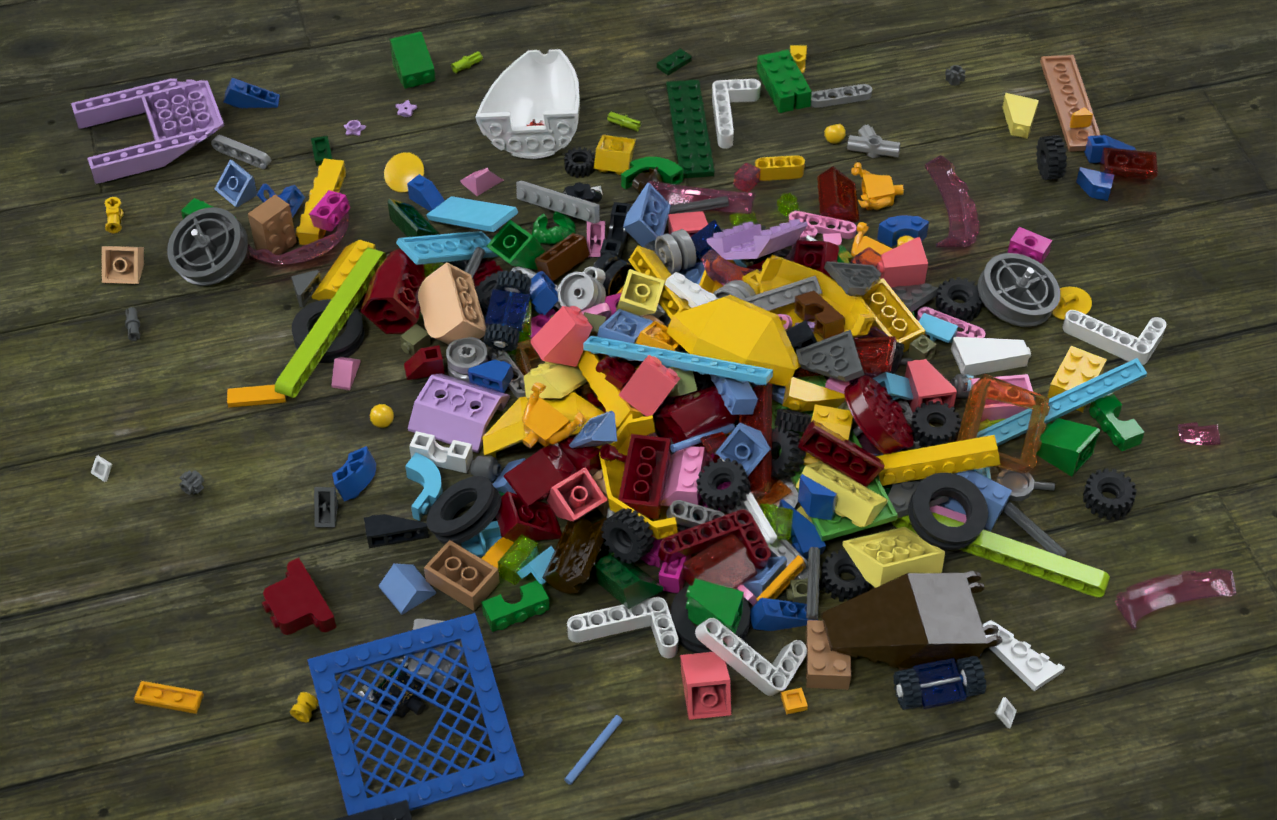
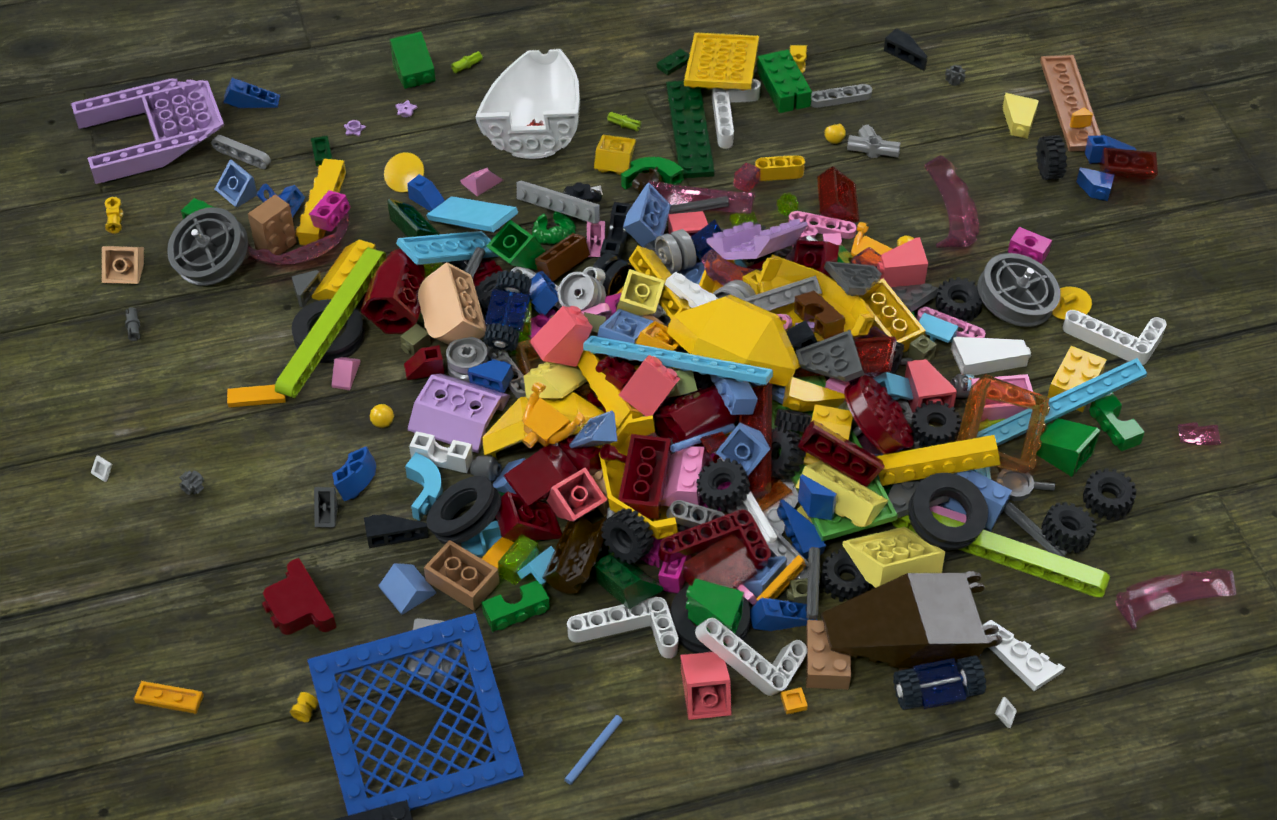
black torso [358,657,425,718] -> none
black tyre [564,147,595,178] -> none
clear neon green slope [759,503,793,540] -> none
light orange torso [851,162,904,210] -> none
blue brick [877,216,929,248] -> none
none -> yellow plate [684,33,759,90]
none -> black slope [884,28,928,71]
none -> black tyre [1041,502,1097,553]

